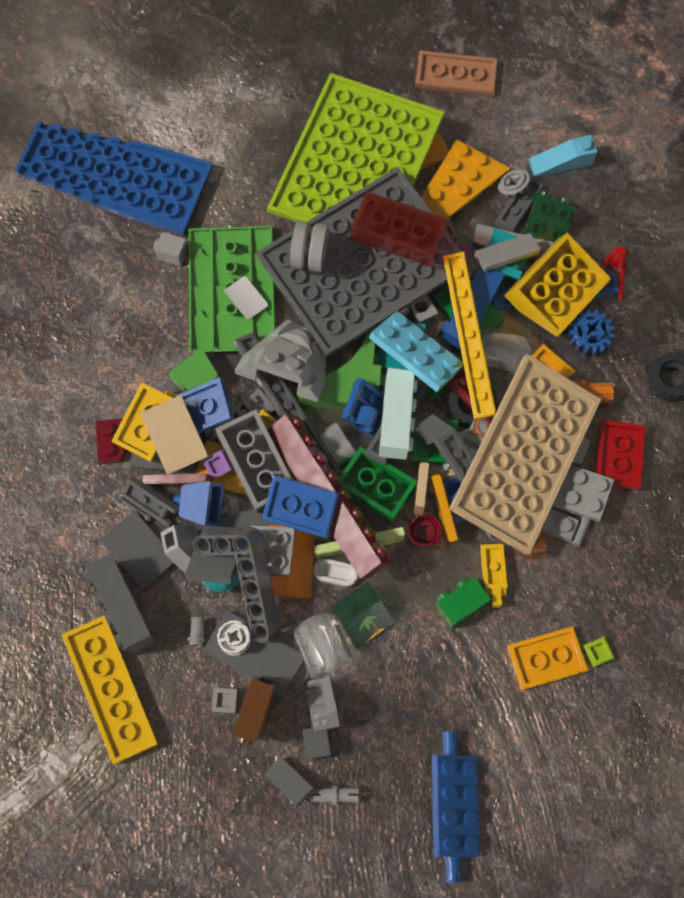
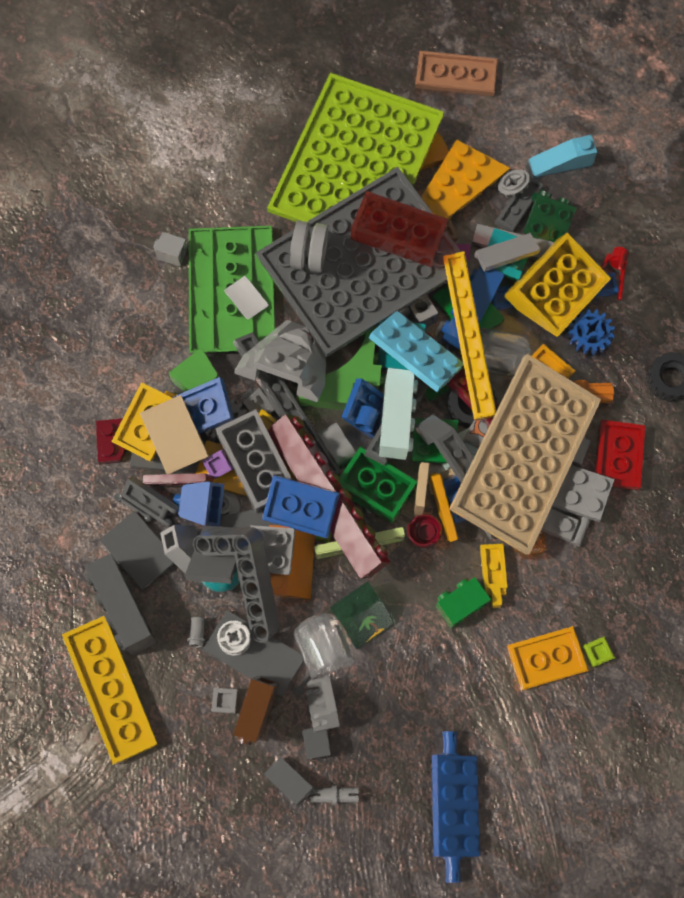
blue wing [15,120,213,236] -> none
white tile [314,558,358,587] -> none

